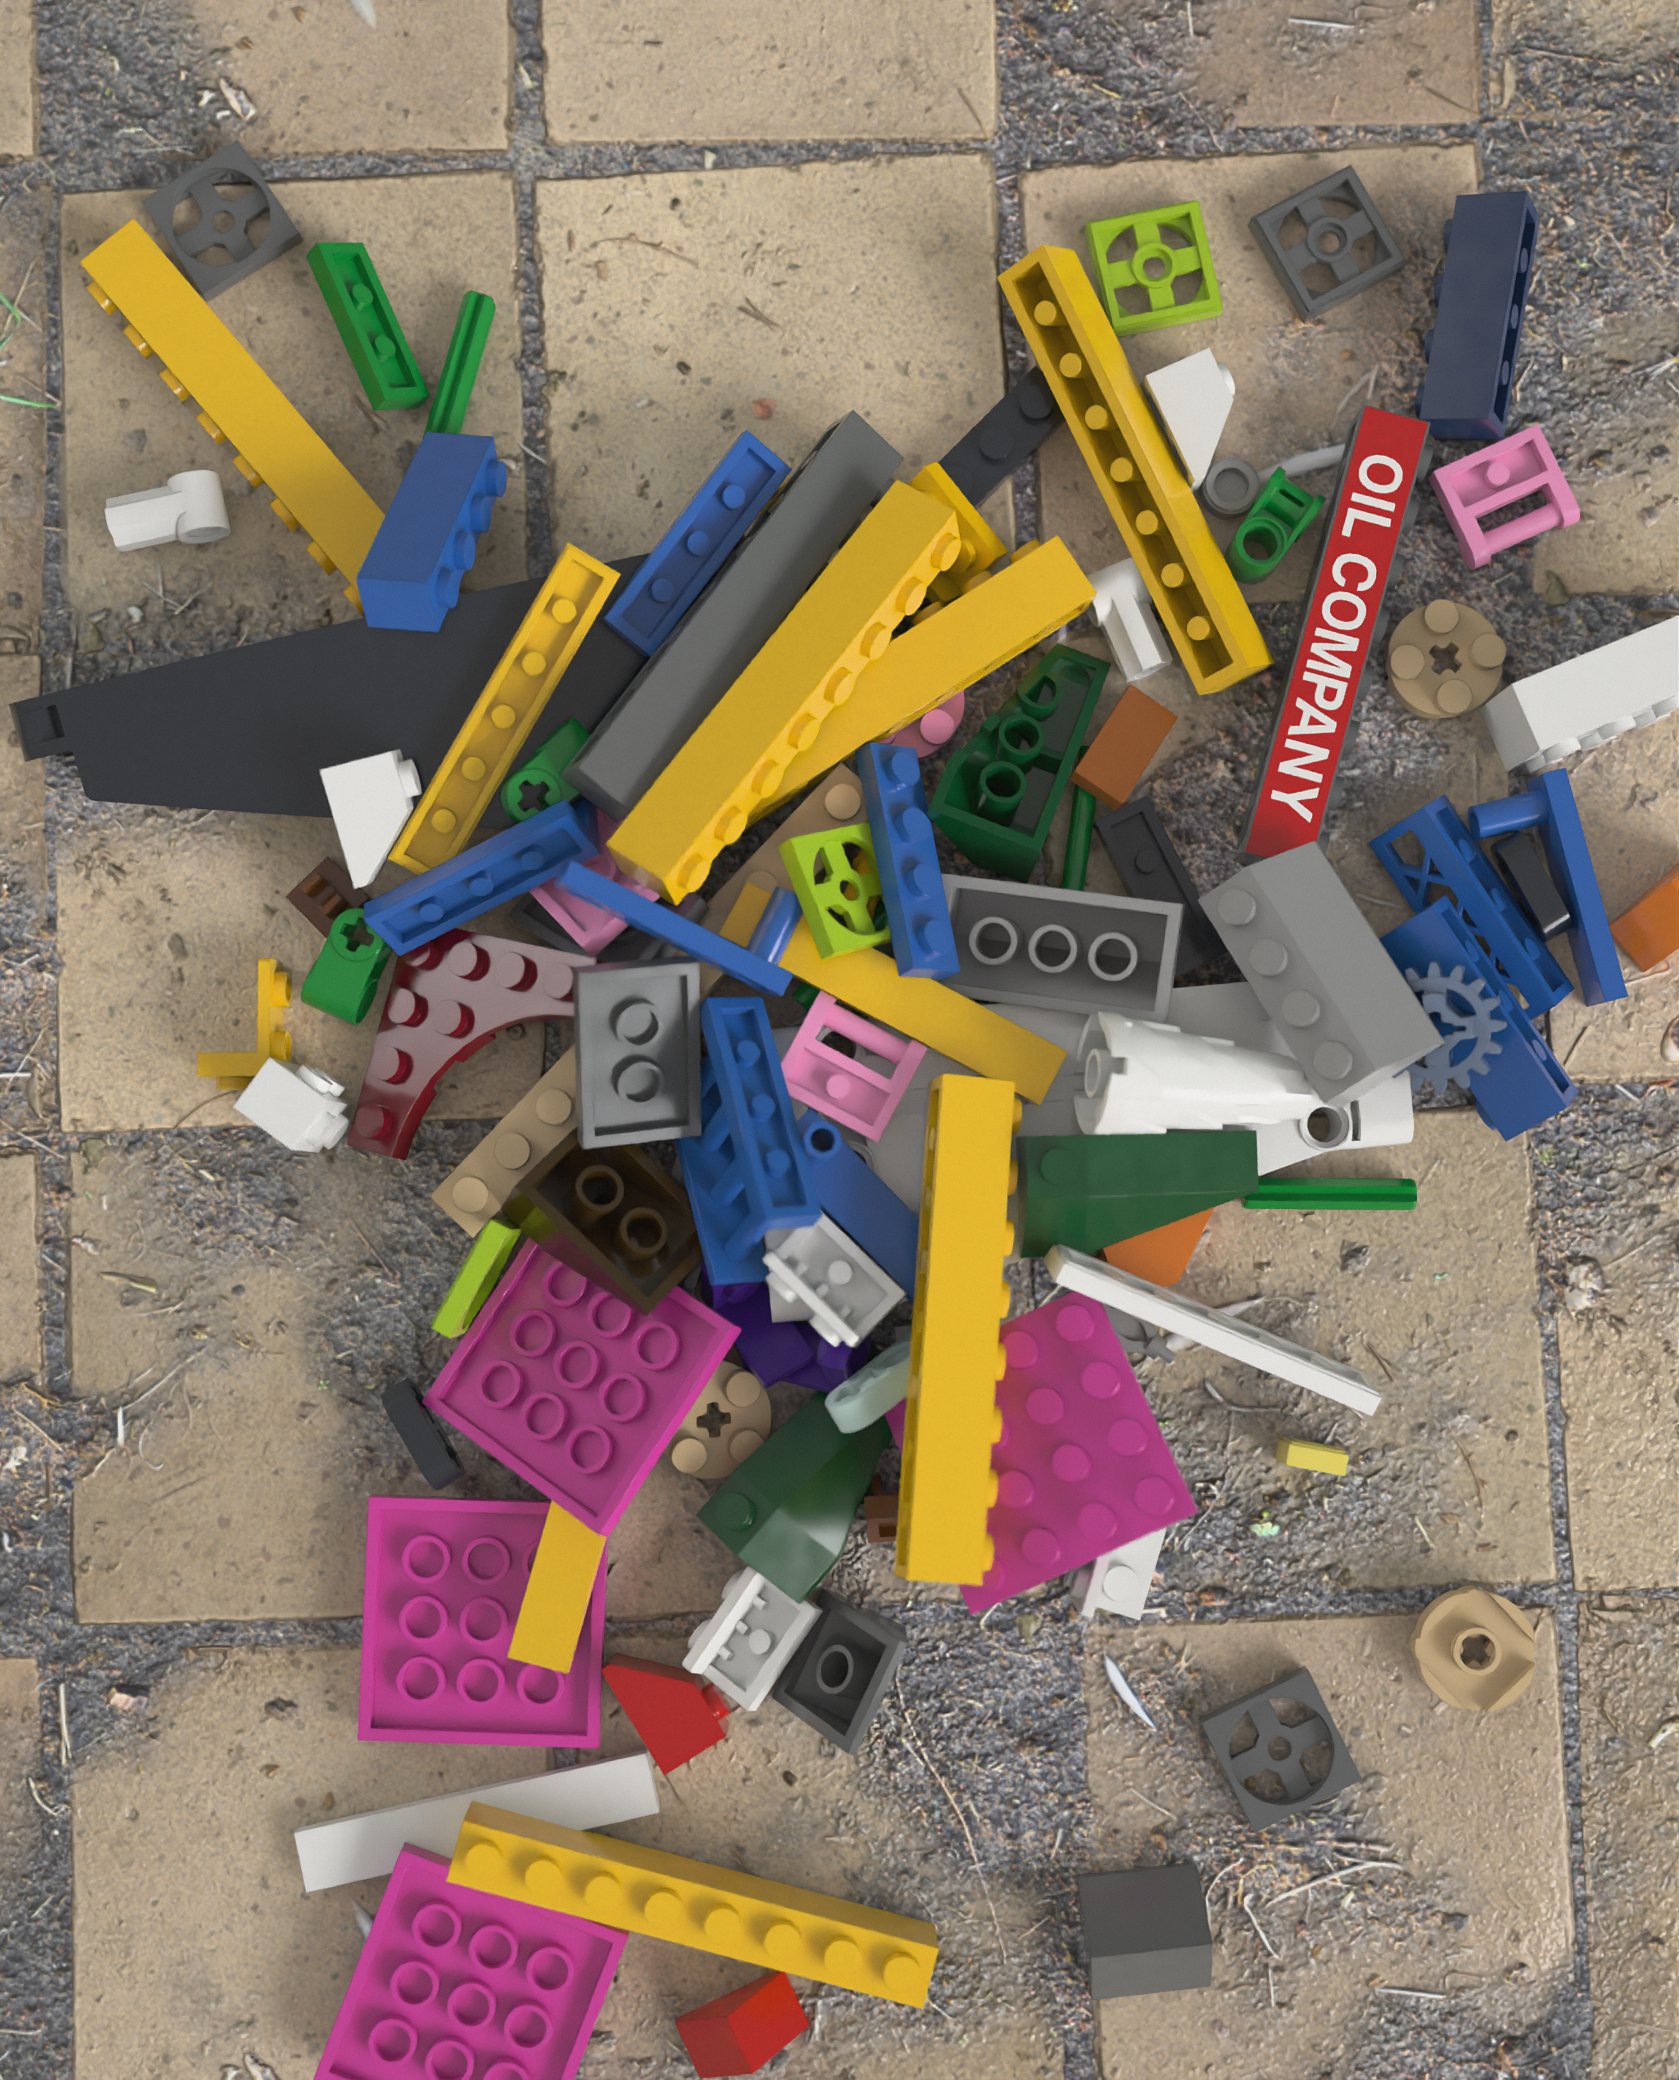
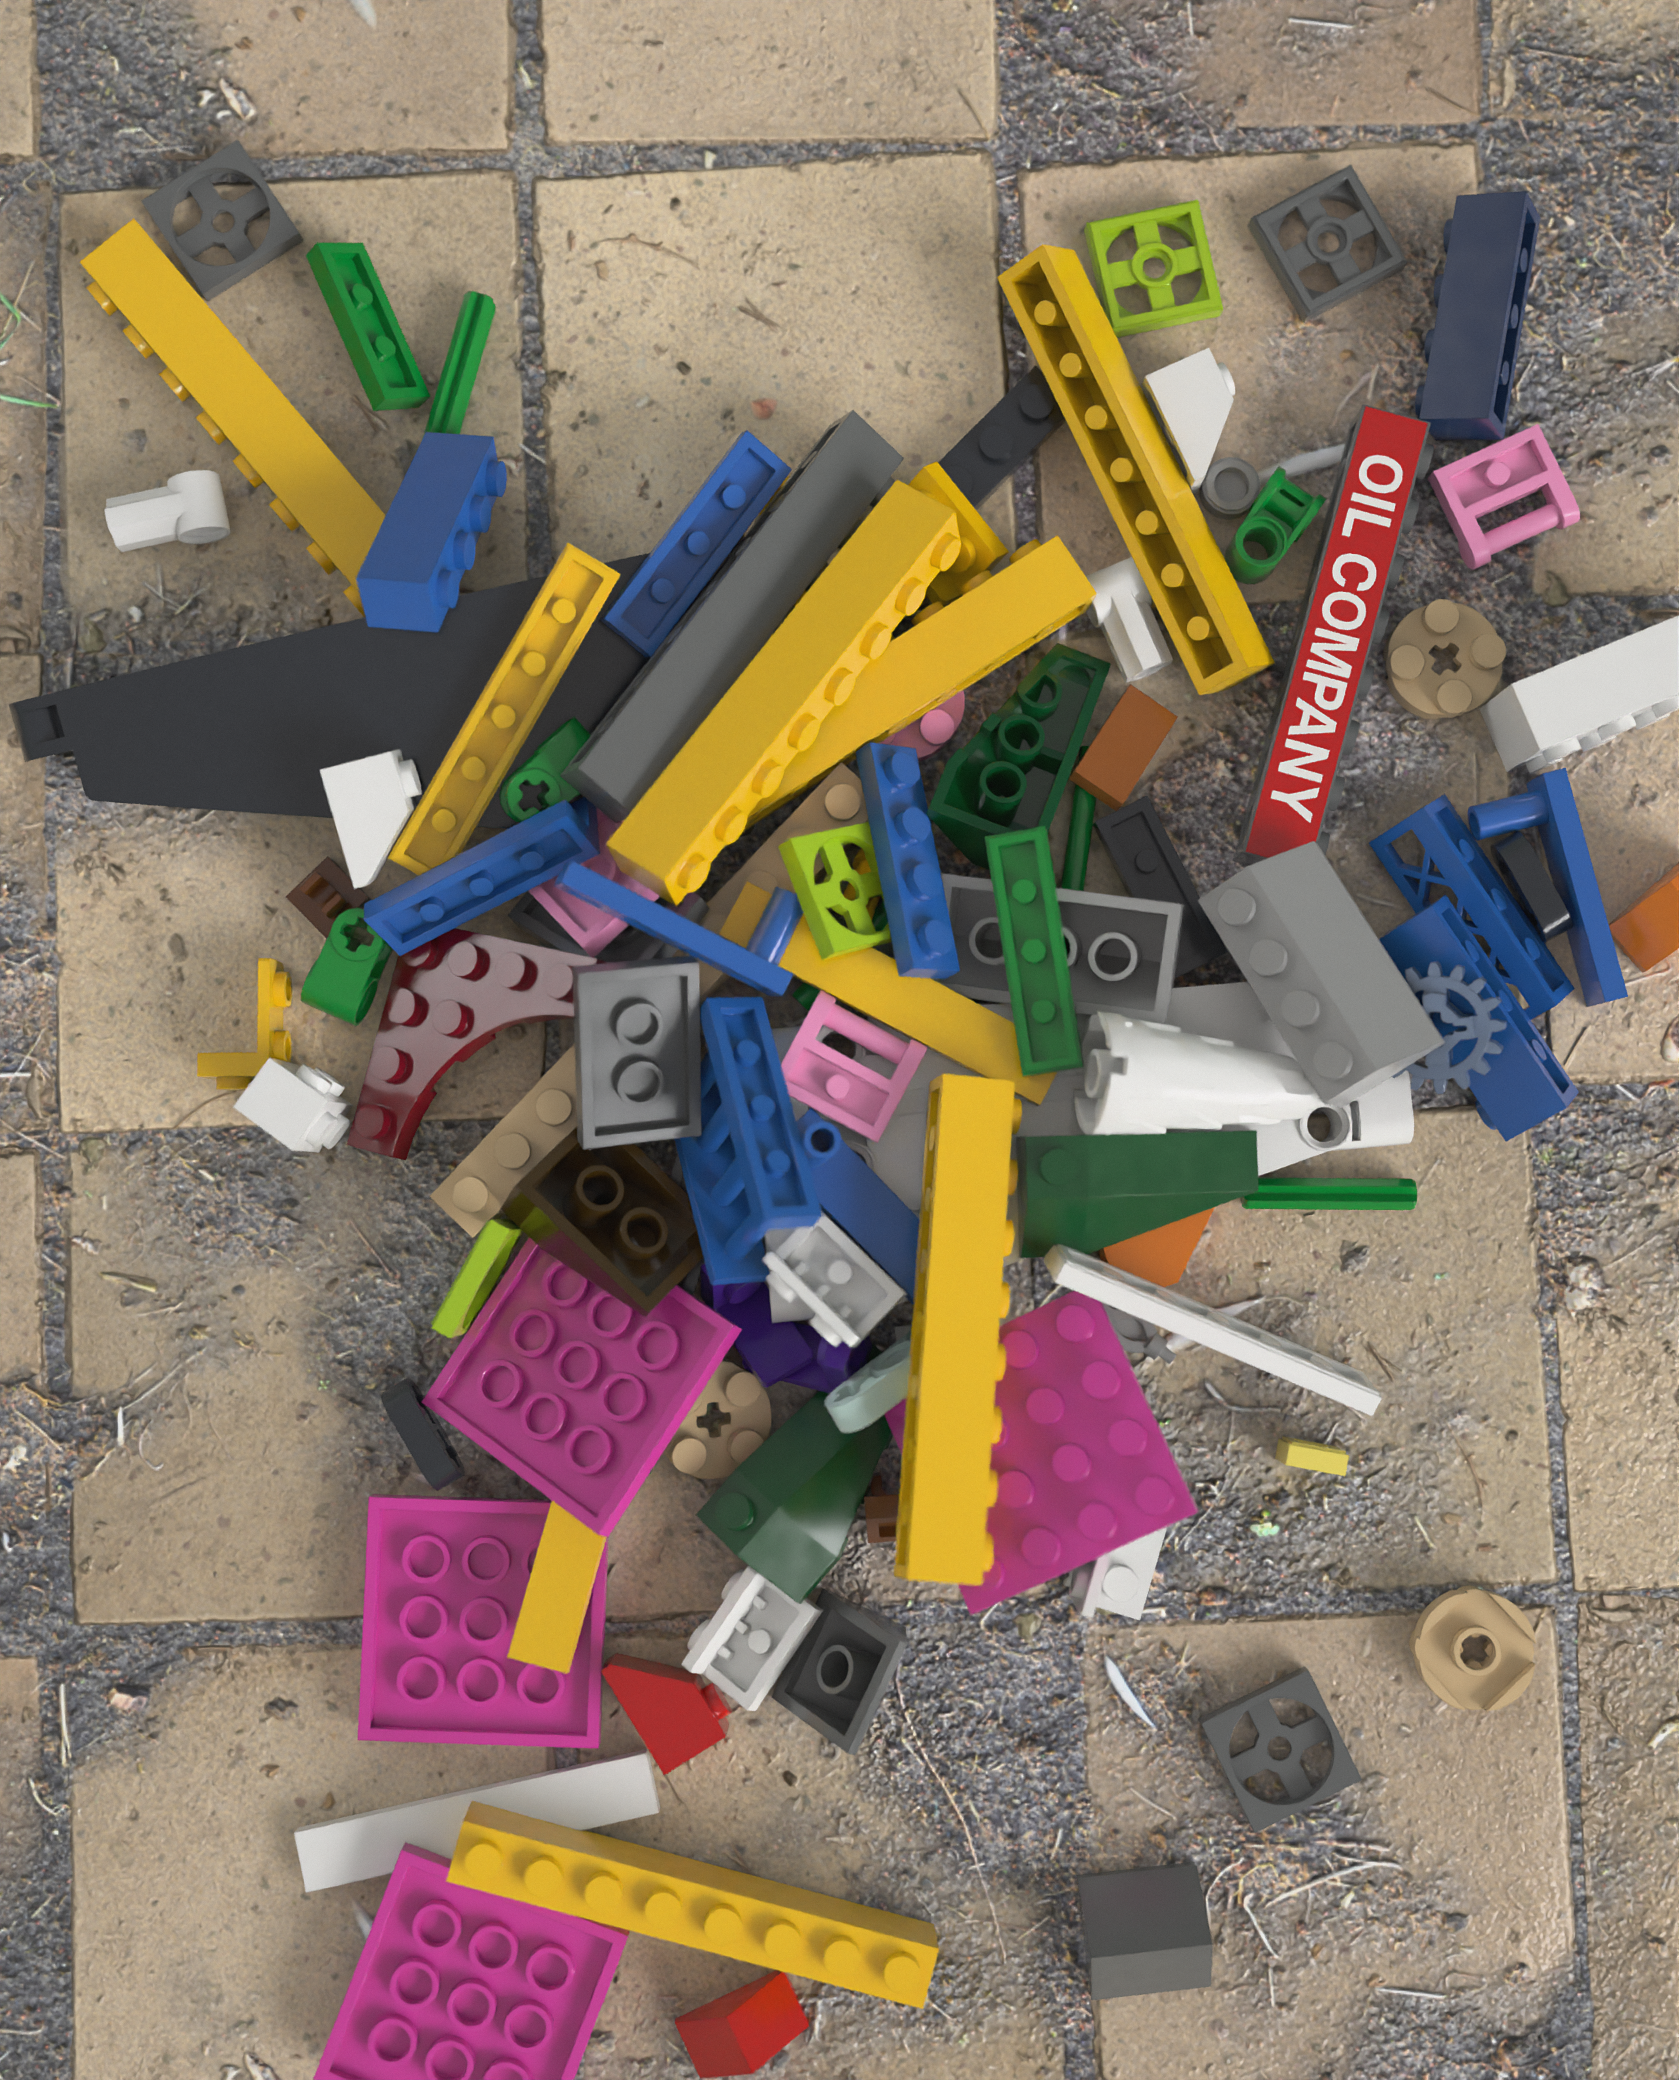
none -> green tile [985,826,1085,1077]

